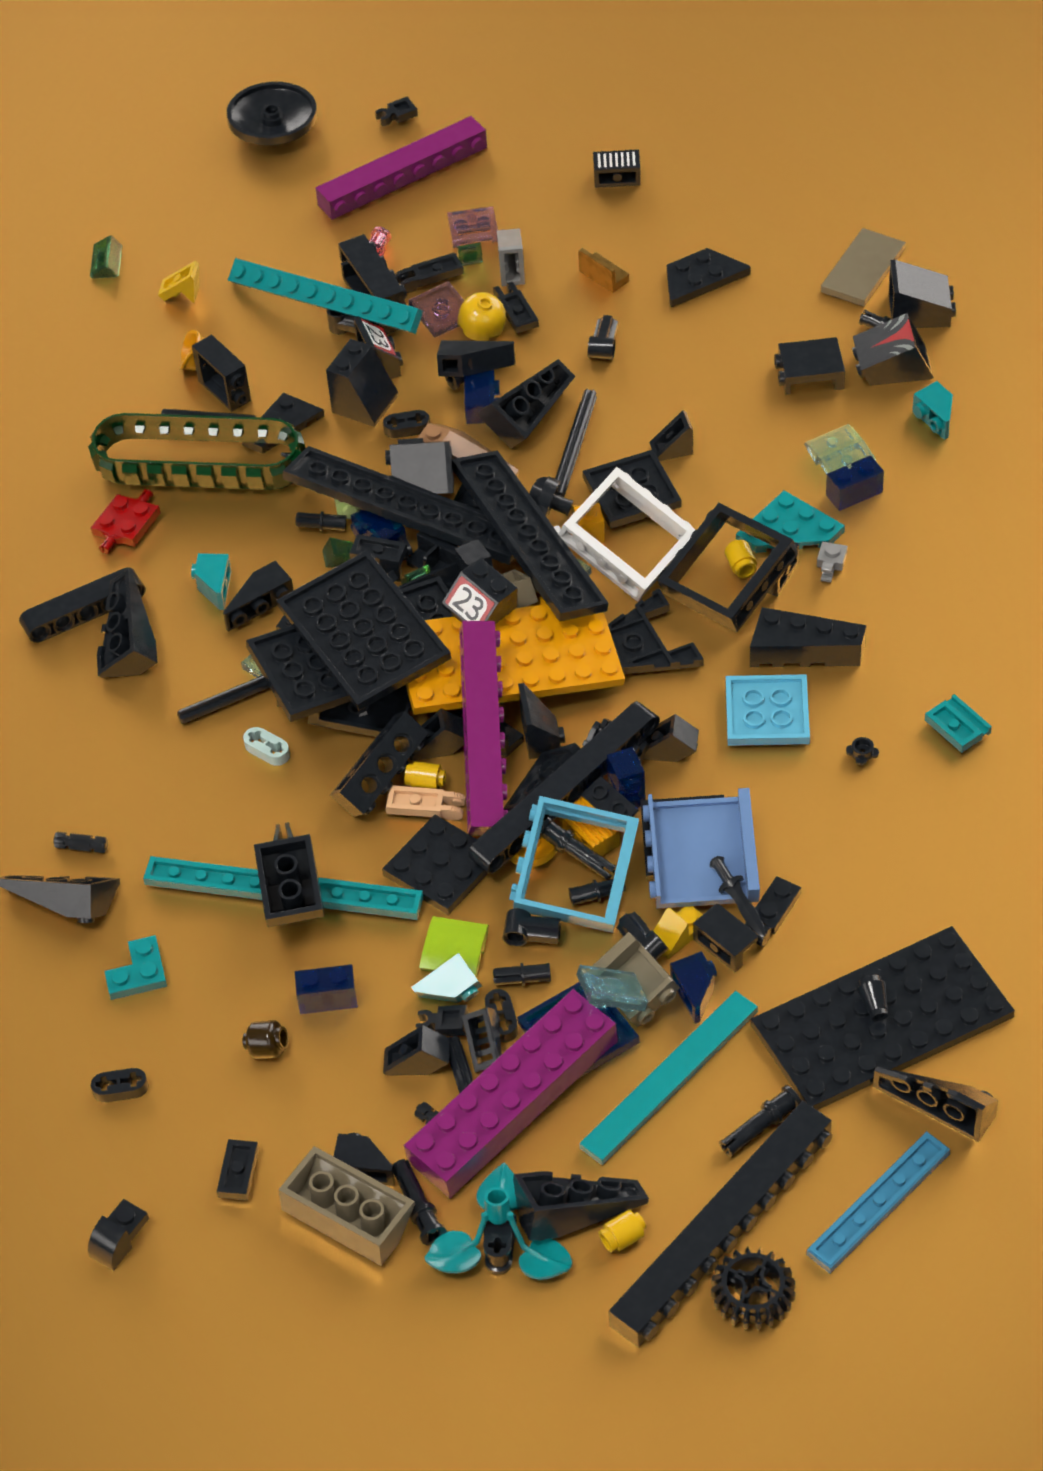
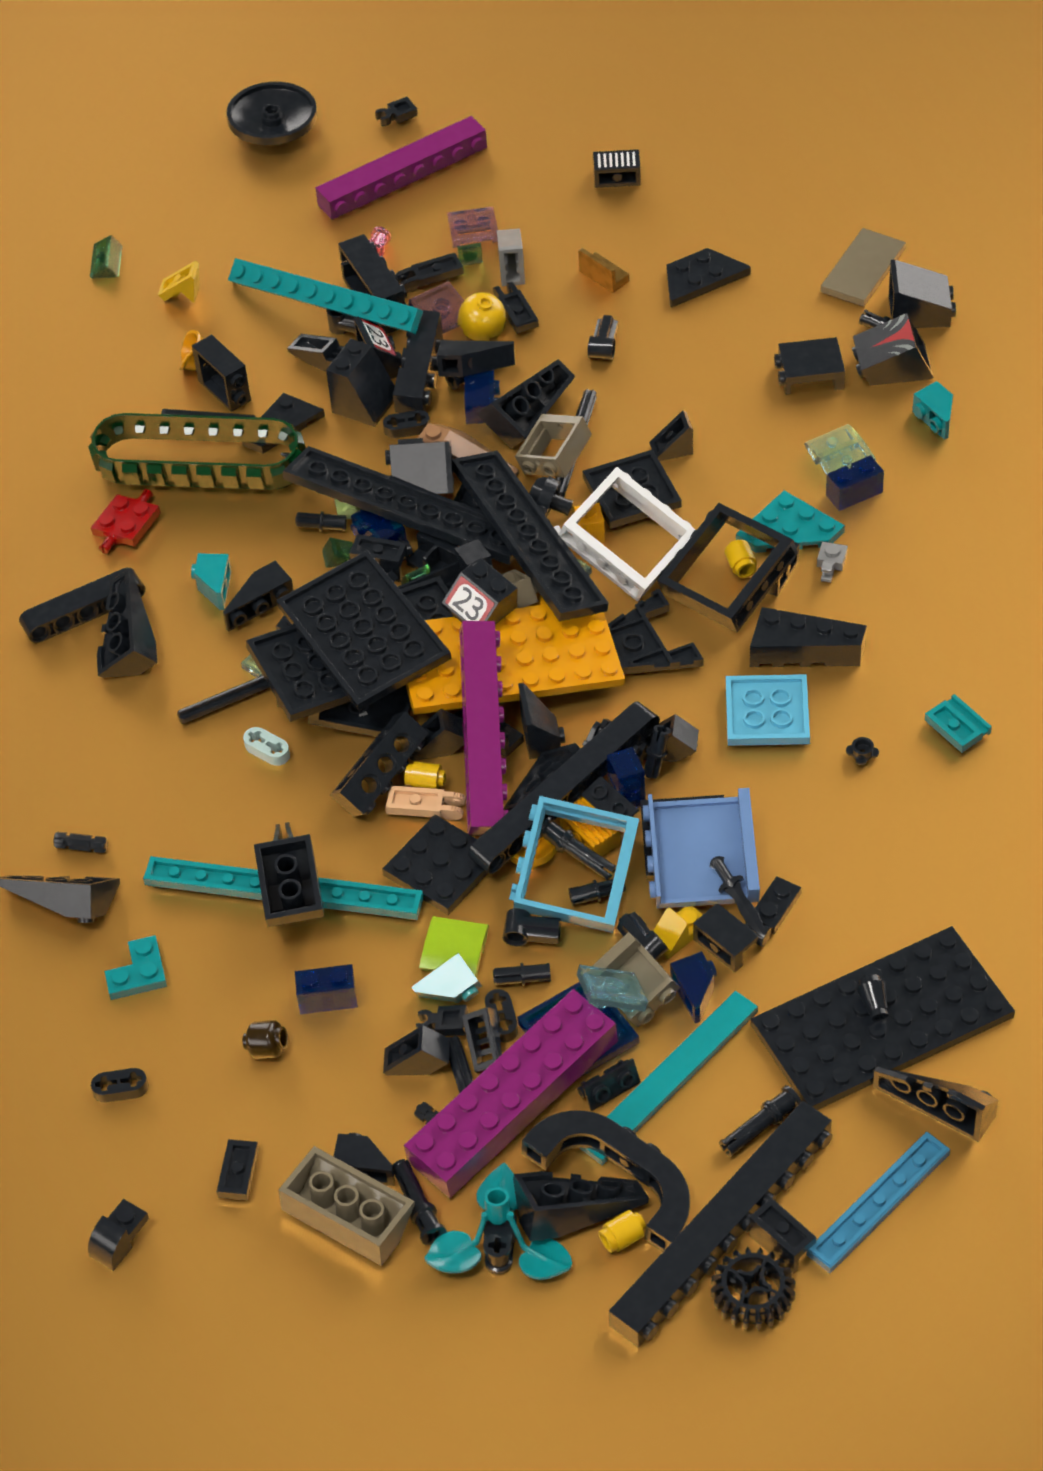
none -> slope [287,334,344,372]
none -> black wedge [393,310,443,413]
none -> dark tan window [515,414,592,478]
none -> black arch [521,1110,690,1252]
none -> black hinge [577,1058,641,1111]
none -> black axle [643,725,671,779]
none -> black panel [749,1198,816,1274]

